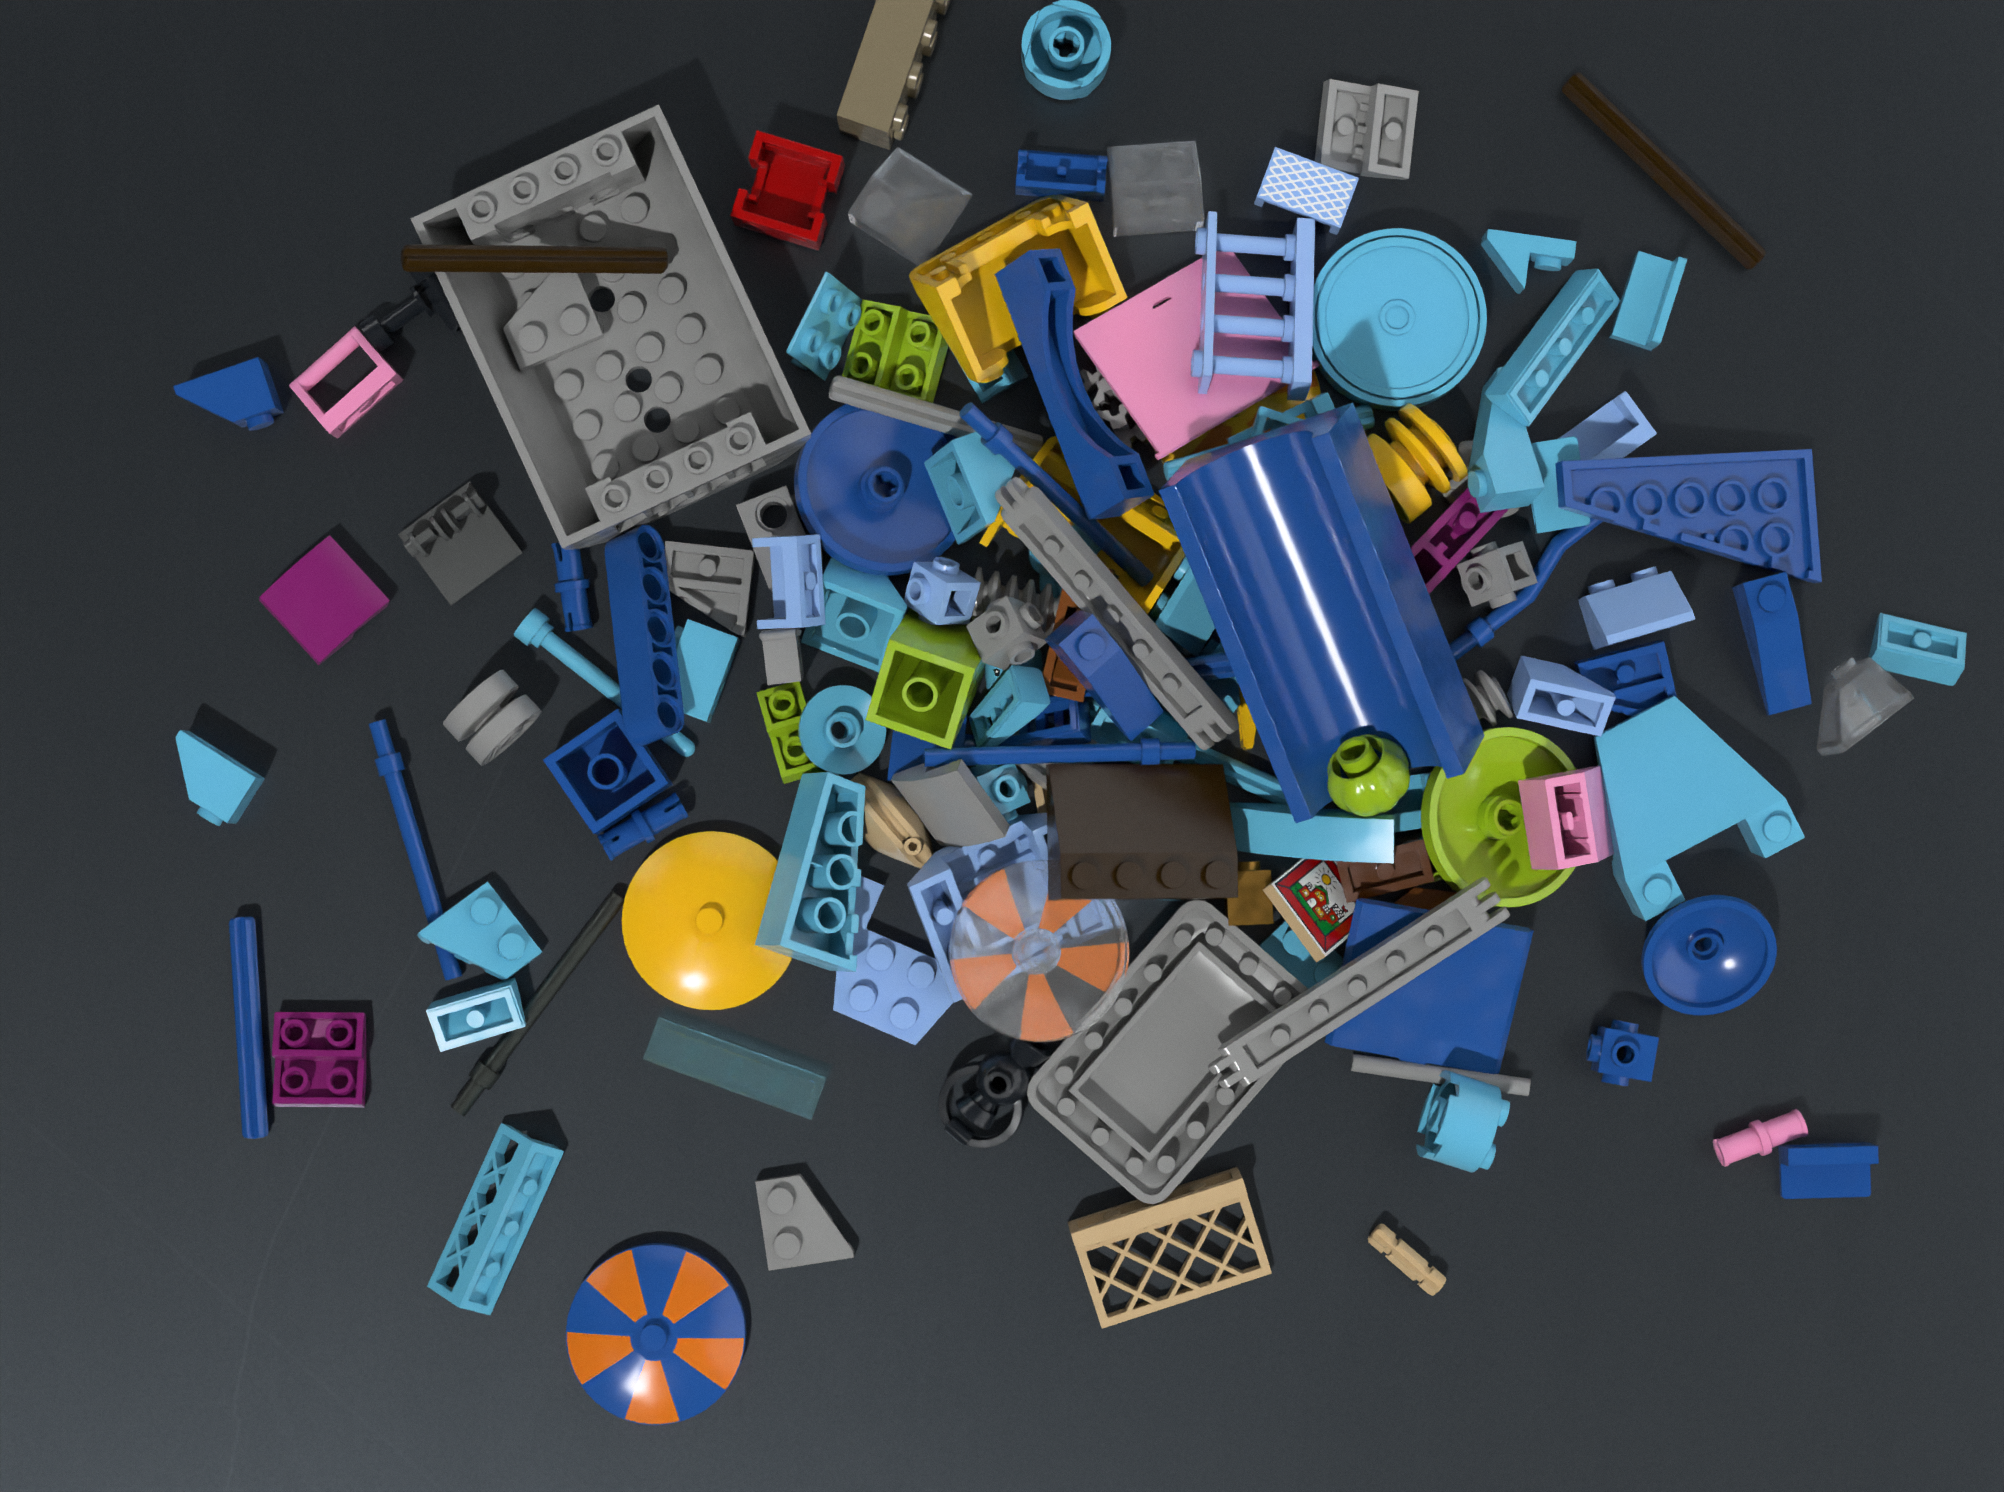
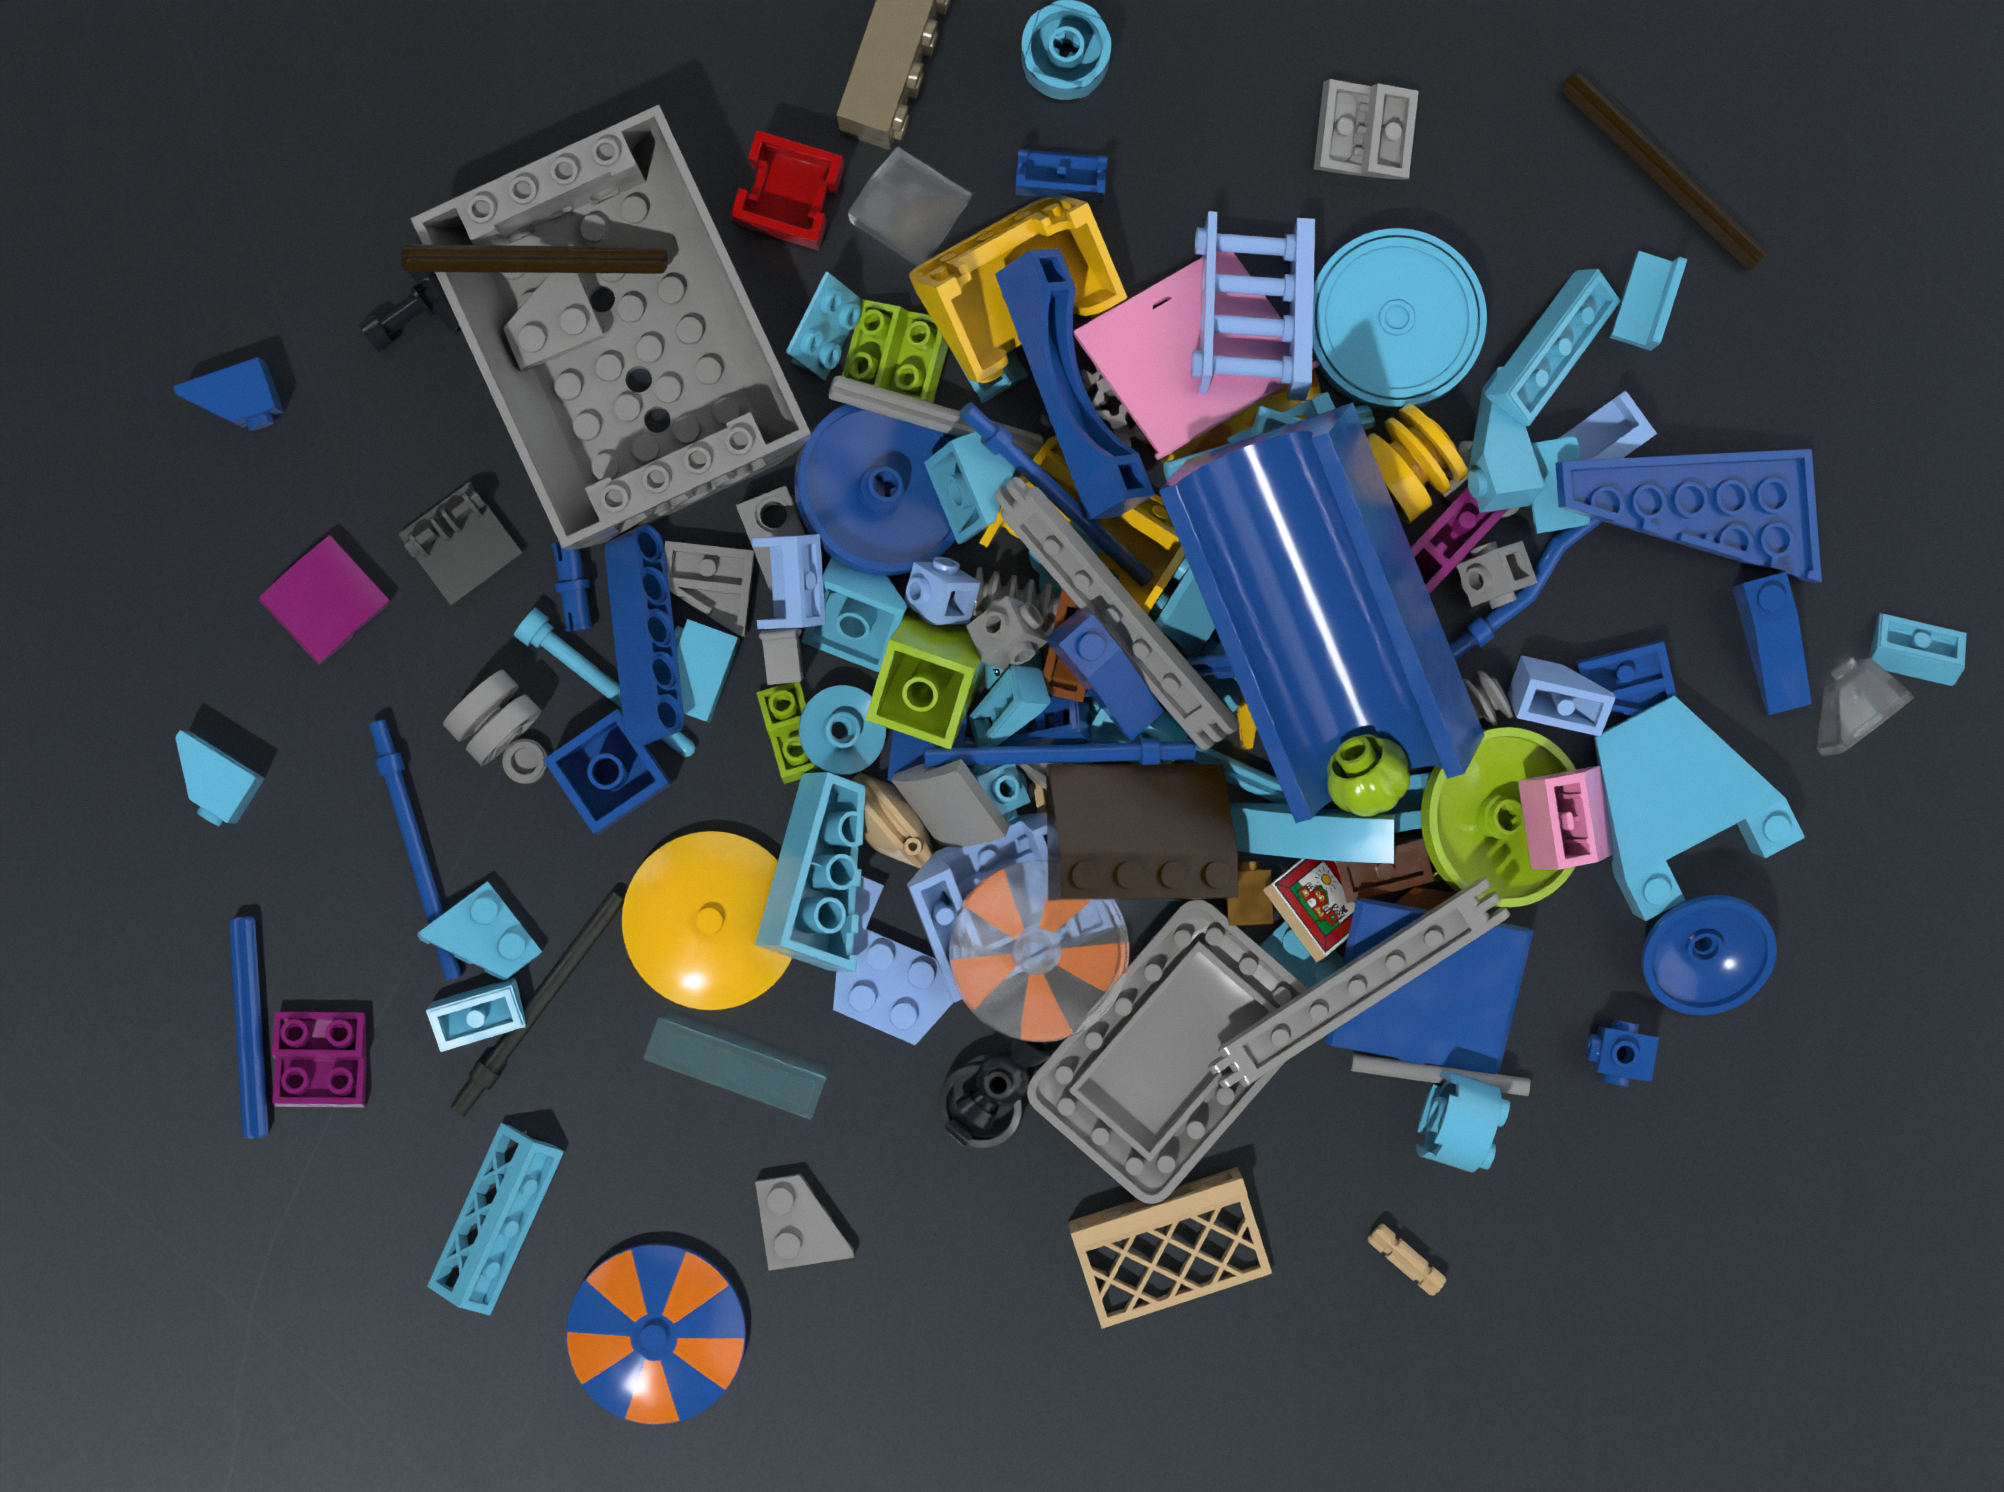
bright pink tile [289,326,404,439] -> none
blue pin [597,792,689,861] -> none
clear slope [1107,141,1204,237] -> none
light blue panel [1254,147,1359,235] -> none
medium azure slope [1481,229,1577,294] -> none
light blue slope [1578,566,1695,650] -> none
bright pink pin [1713,1109,1808,1167] -> none
blue panel [1778,1142,1879,1199] -> none
none -> light grey tile [502,739,548,784]

